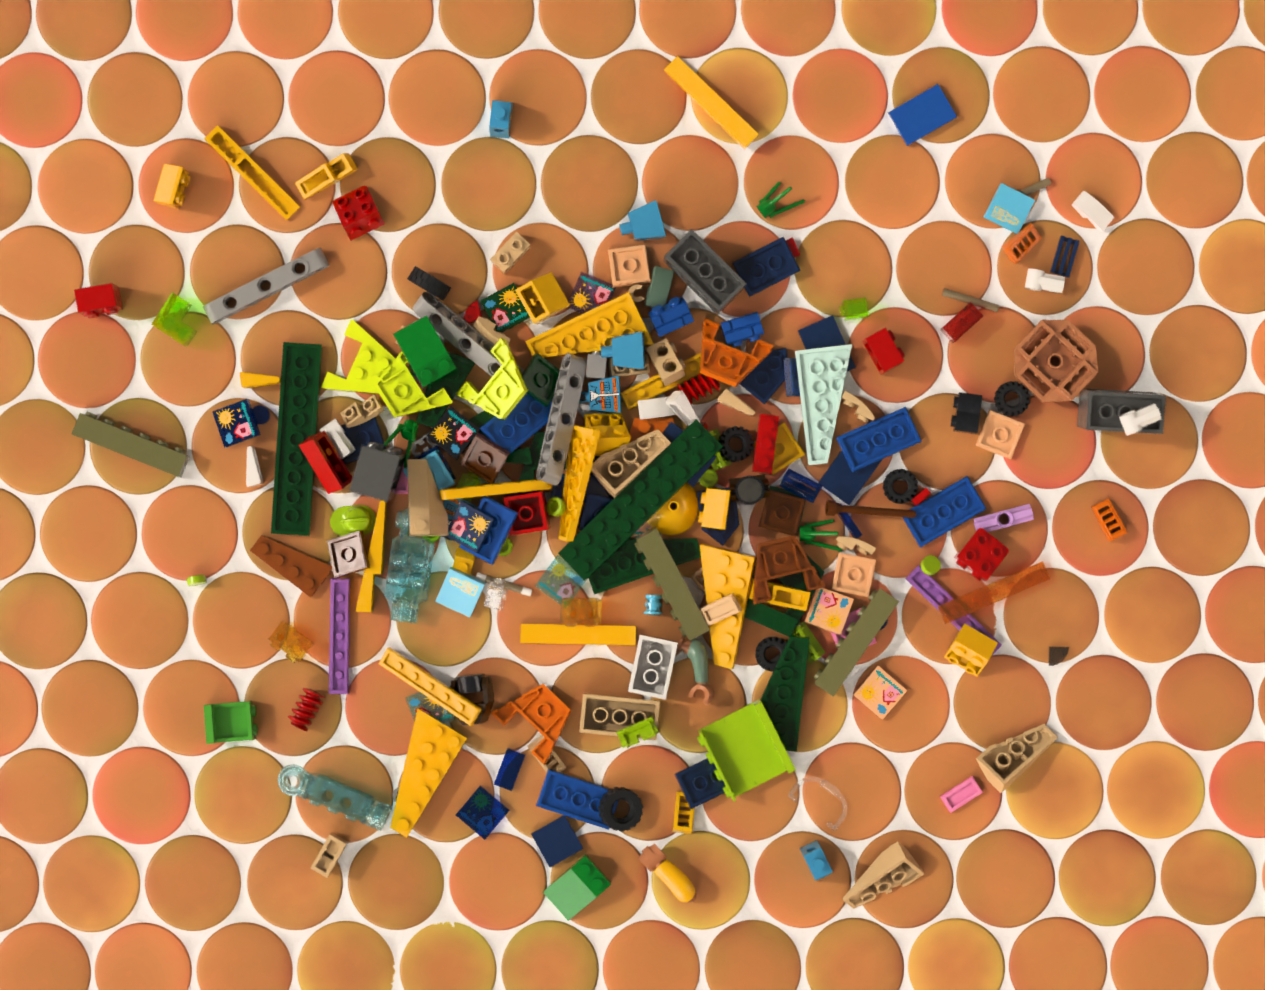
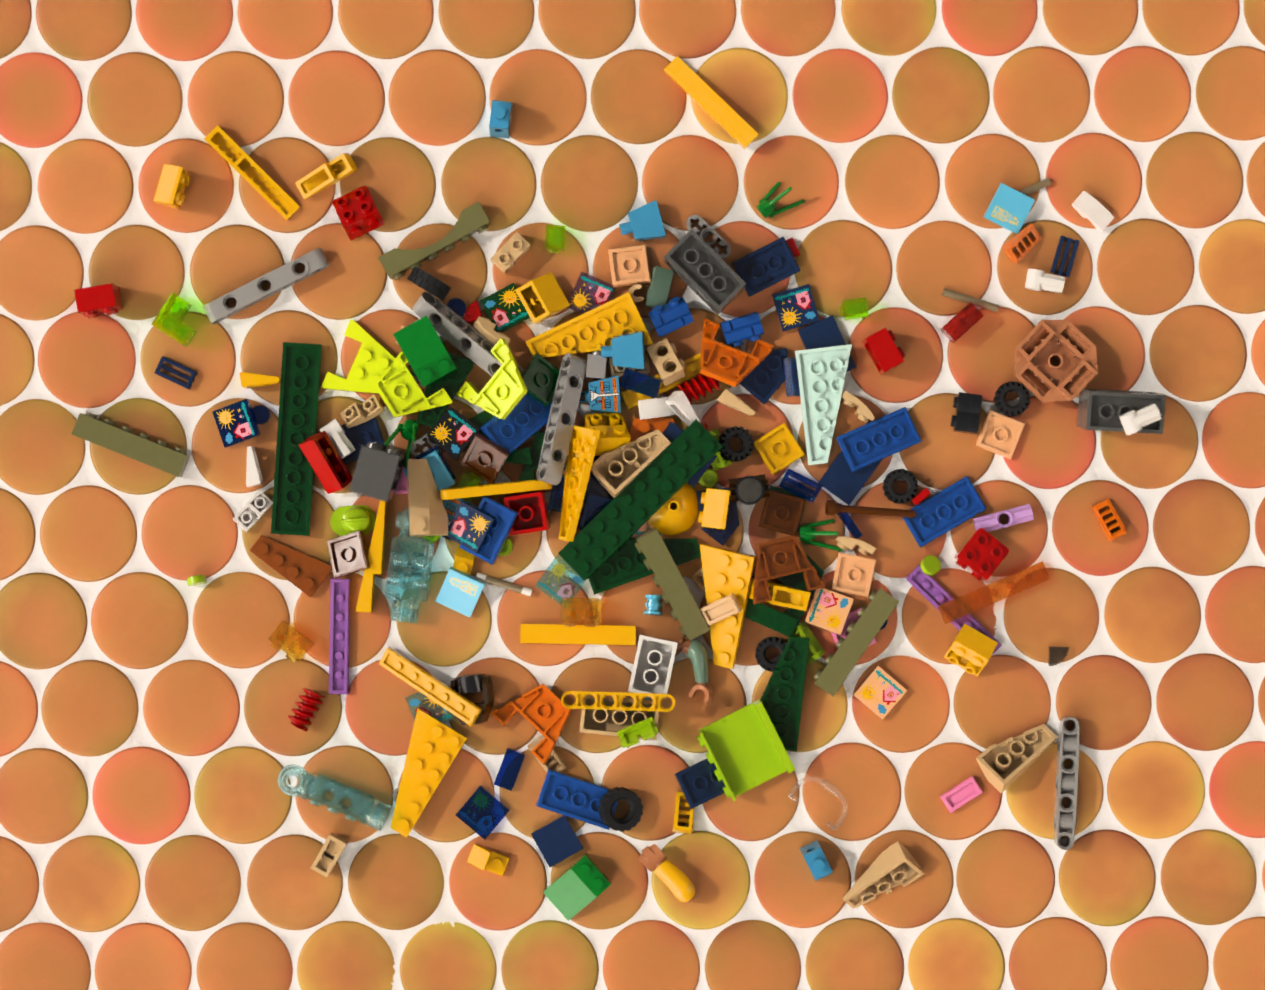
bright green panel [203,701,258,744] -> none
clear brick [484,578,508,611] -> none
lime tile [546,497,566,517] -> none
red brick [752,414,779,474] -> none
blue tile [888,84,957,146] -> none
none -> dark blue tile [154,356,198,390]
none -> white slope [233,490,273,533]
none -> olive arch [378,202,491,280]
none -> clear blue tile [447,298,466,317]
none -> yellow slope [467,844,510,876]
none -> clear neon green brick [545,225,566,254]
none -> yellow beam [561,691,676,712]
none -> clear blue tile [620,368,662,398]
none -> light grey beam [686,215,731,259]
none -> dark blue tile [772,284,820,332]
none -> light grey beam [1054,716,1080,850]

